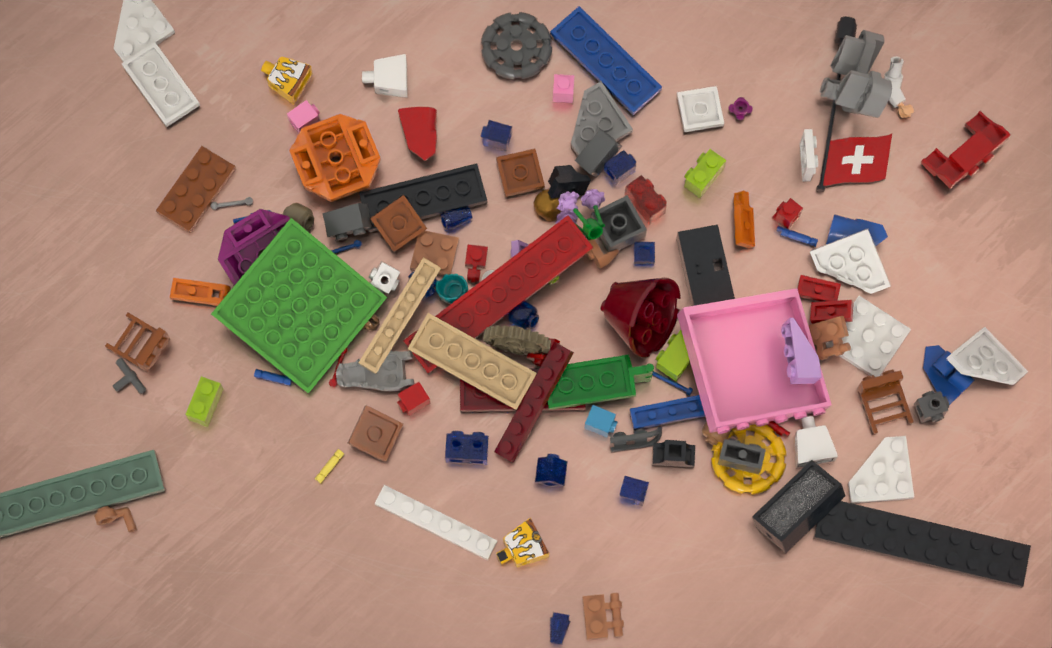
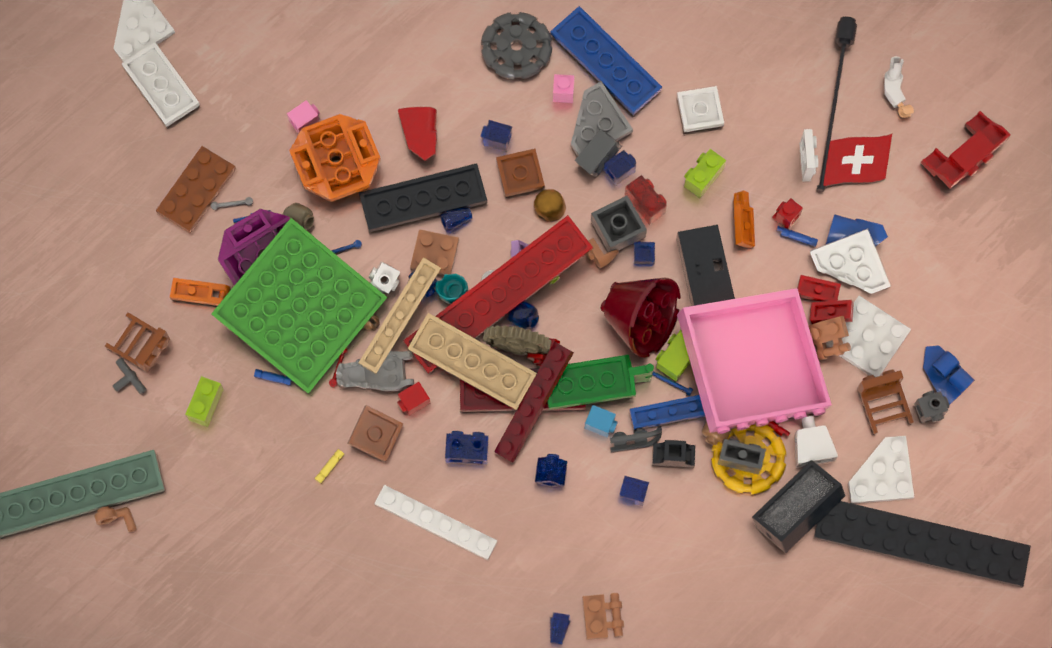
torso [261,56,313,104] -> none
dark grey brick [322,203,372,240] -> none
white torso [362,54,407,98] -> none
dark orange plate [370,195,427,252] -> none
red plate [465,244,488,284] -> none
torso [496,518,549,567] -> none
black brick [548,165,591,198] -> none
lavender plant [556,189,605,240] -> none
magenta plate [729,97,753,120] -> none
lavender slope [781,318,822,384] -> none
light grey piece [820,30,892,118] -> none
white plate [946,327,1028,385] -> none

